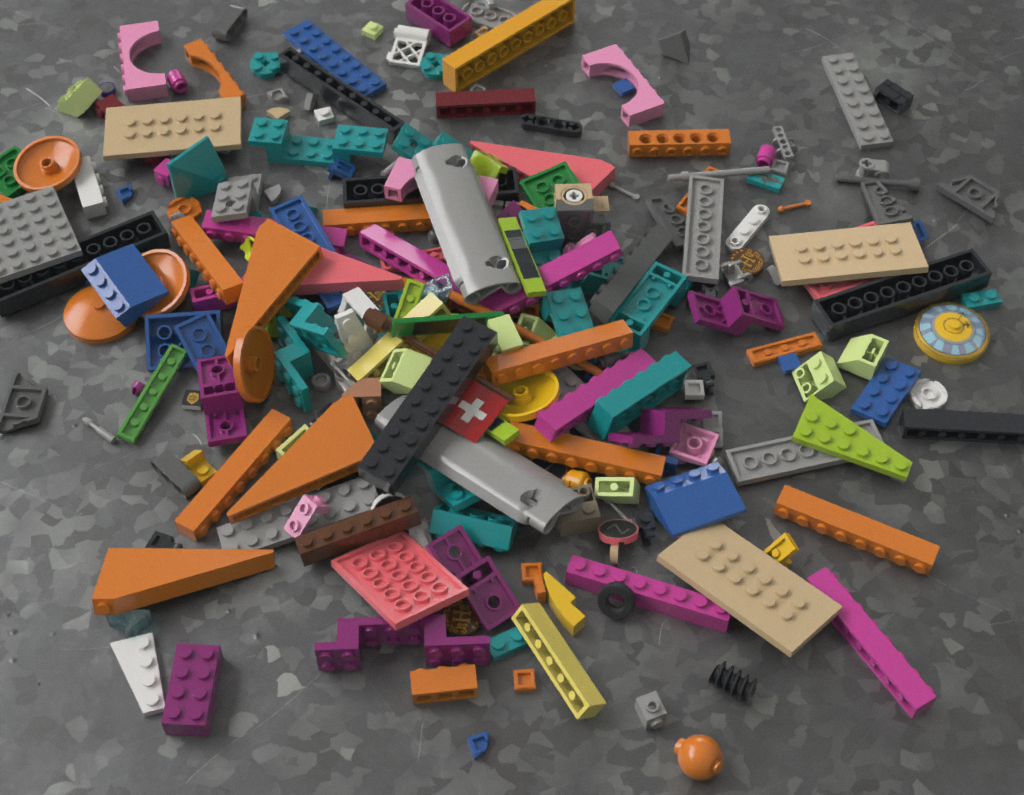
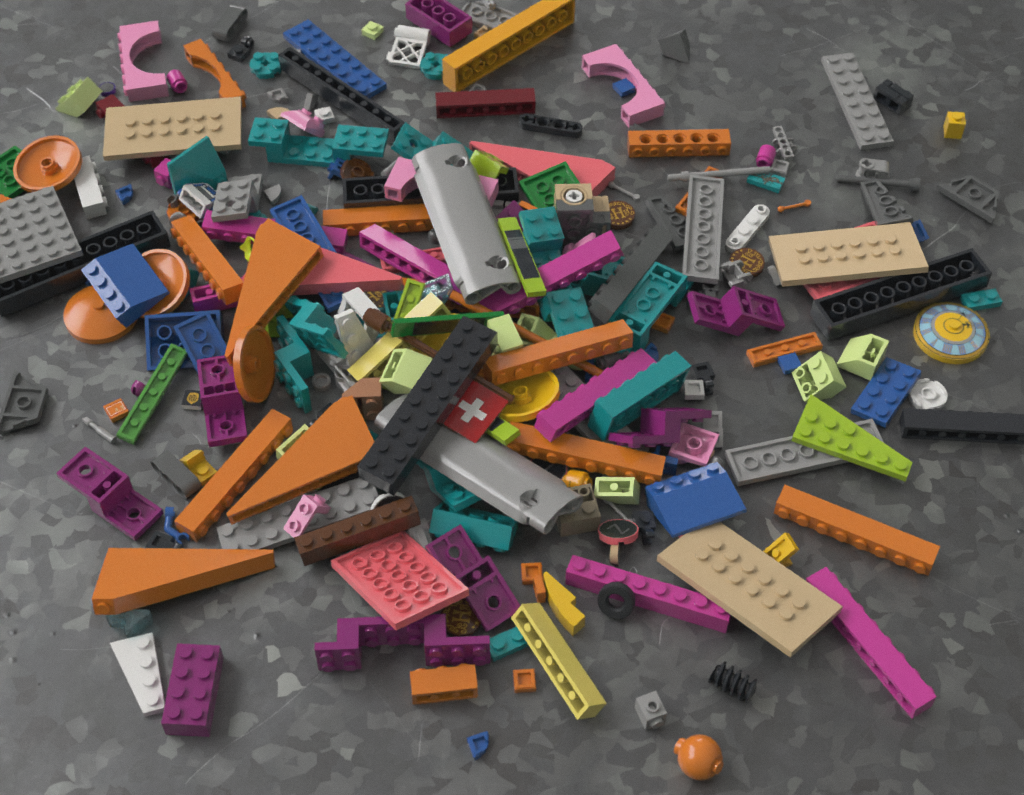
none -> magenta bracket [56,446,164,541]
none -> orange tile [103,398,129,423]
none -> blue arm [164,507,190,548]
none -> white torso [167,183,217,227]
none -> black plate [227,36,254,63]
none -> bright pink slope [280,108,325,138]
none -> reddish brown tile [340,158,374,178]
none -> reddish brown tile [609,200,635,230]
none -> blue tile [644,342,659,362]
none -> yellow brick [943,112,966,139]

